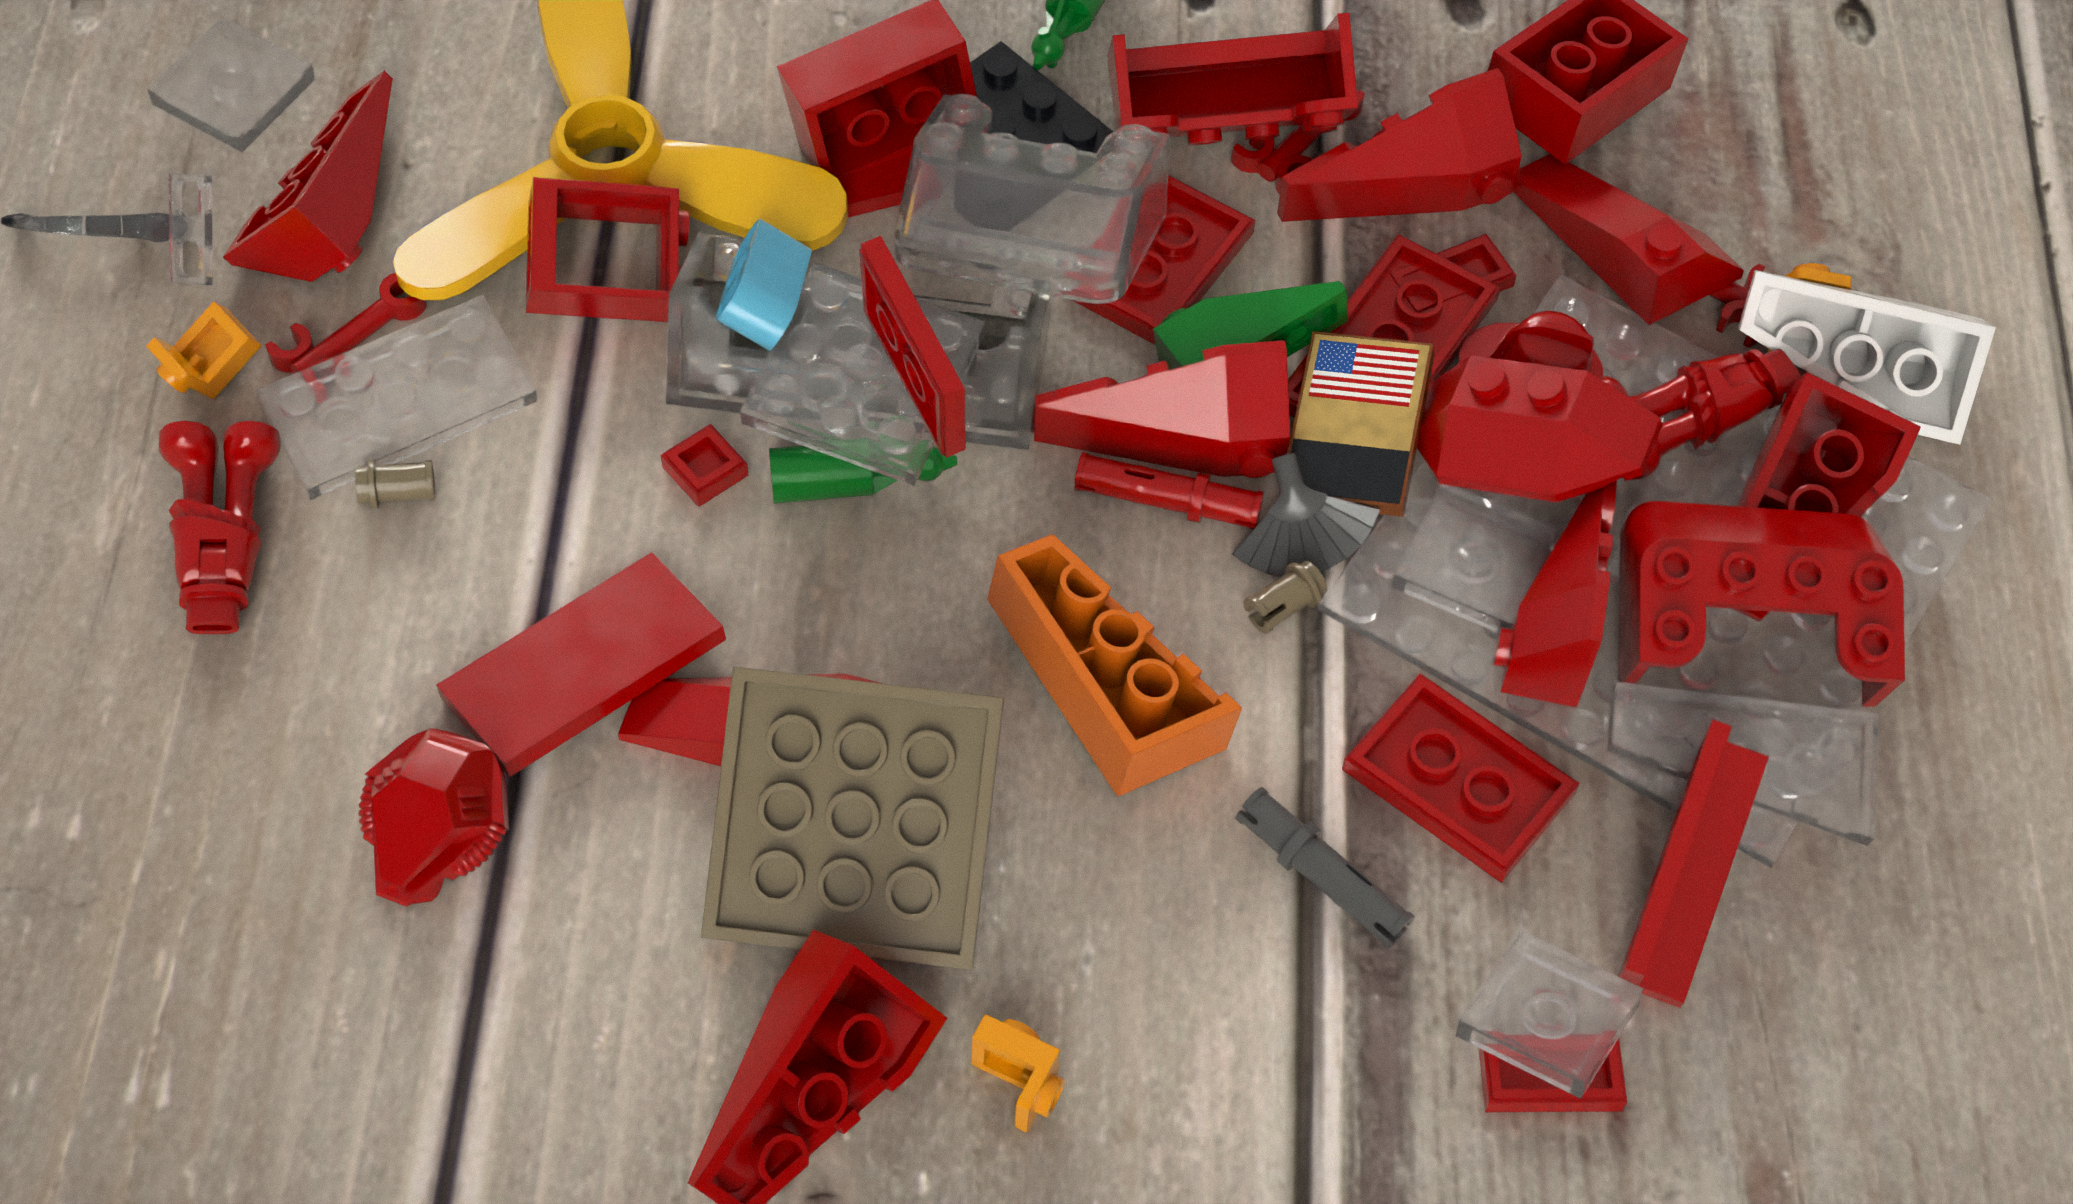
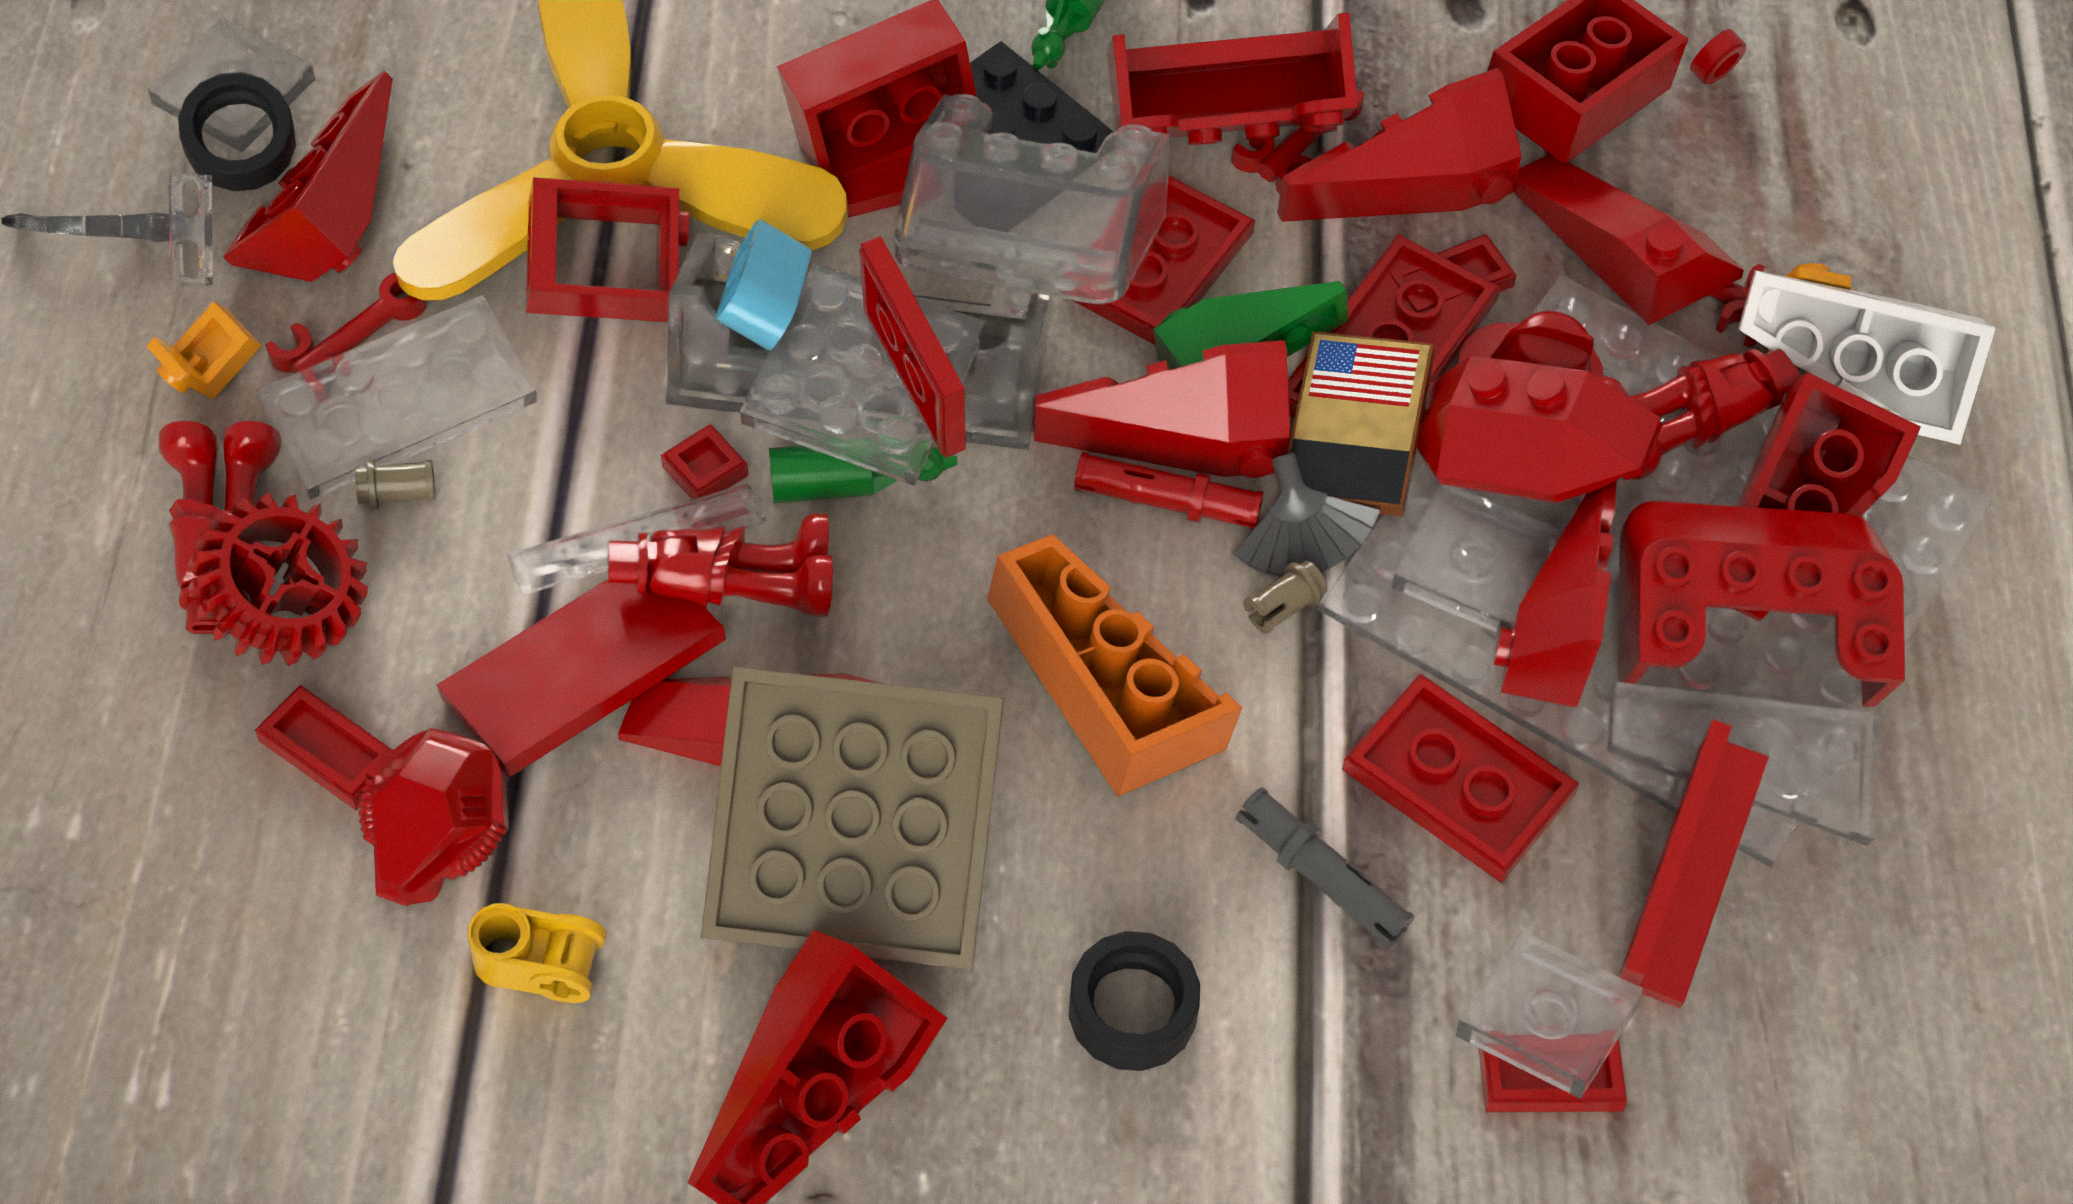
light orange bracket [971,1014,1065,1133] -> none
none -> black tyre [178,72,296,191]
none -> red gear [188,492,368,667]
none -> red tile [255,684,393,811]
none -> yellow piece [467,903,607,1003]
none -> clear tile [507,483,767,595]
none -> red piece [607,513,833,617]
none -> black tyre [1068,931,1201,1071]
none -> red tile [1690,29,1746,84]

